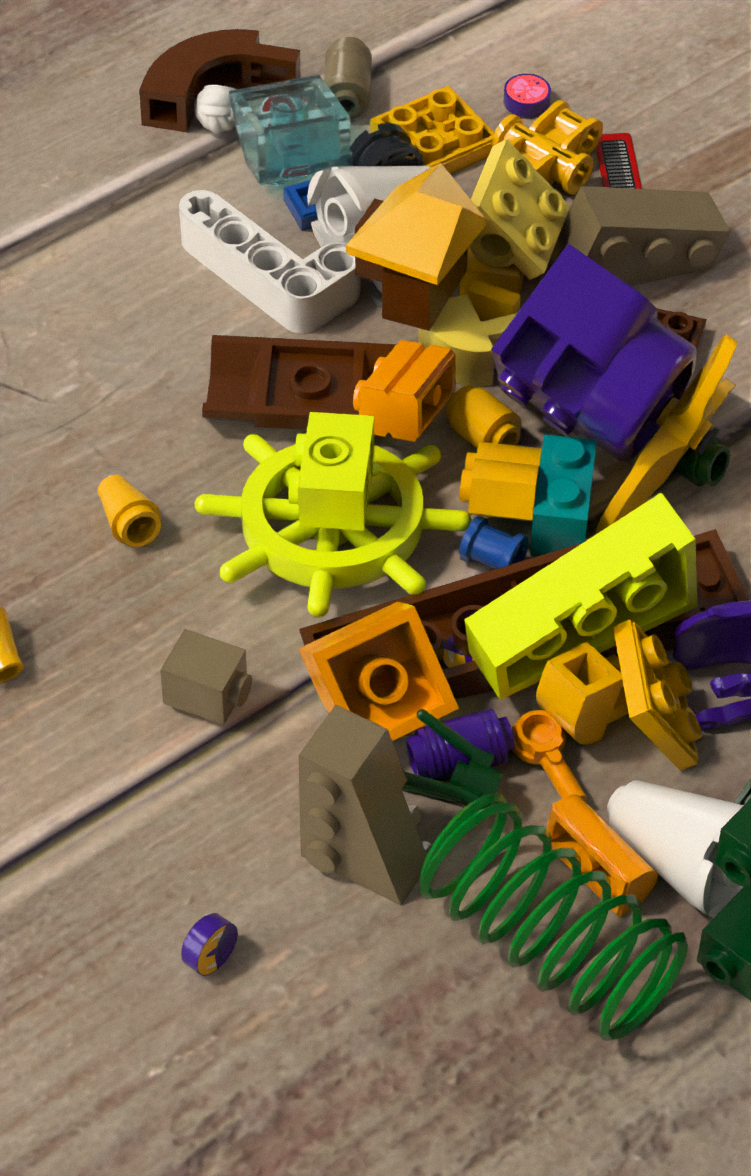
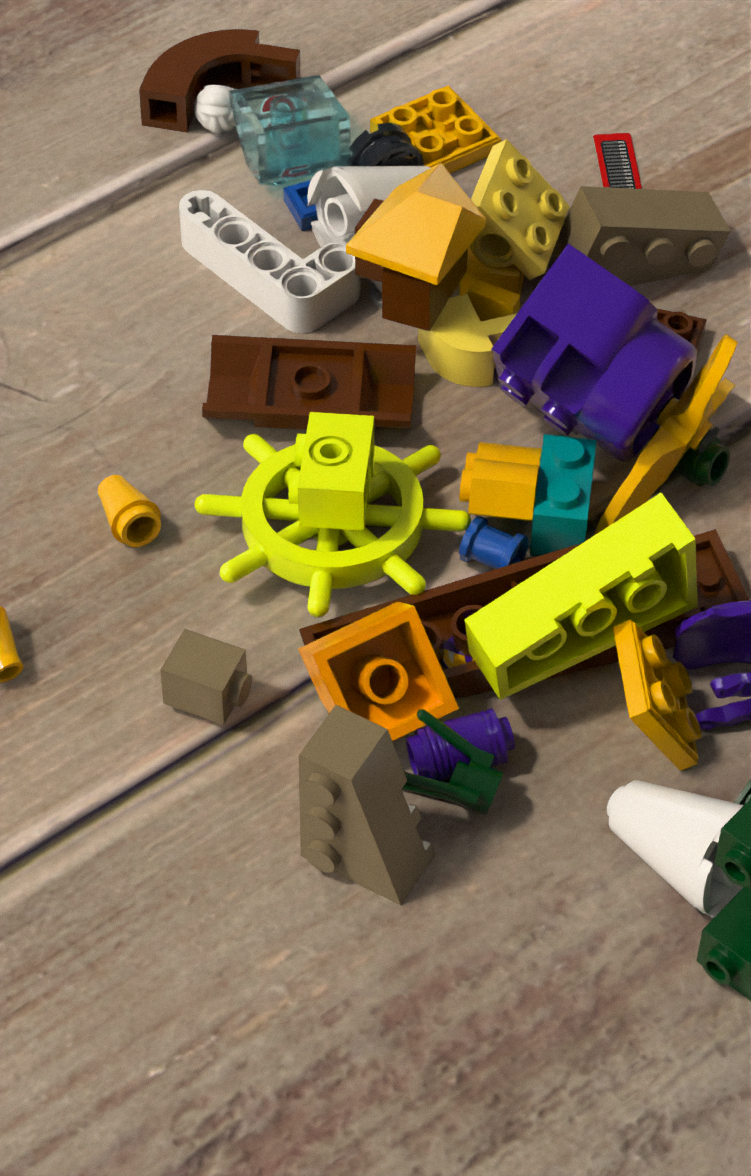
dark purple tile [181,913,238,976] -> none
dark tan head [323,37,372,118] -> none
light orange brick [353,340,456,442] -> none
green piece [420,794,688,1041] -> none
yellow brick [445,385,521,449] -> none
yellow axle [491,100,603,195] -> none
tile [503,74,551,117] -> none
light orange plate [512,710,587,802] -> none
yellow brick [536,642,629,745] -> none
light orange brick [546,794,658,917] -> none

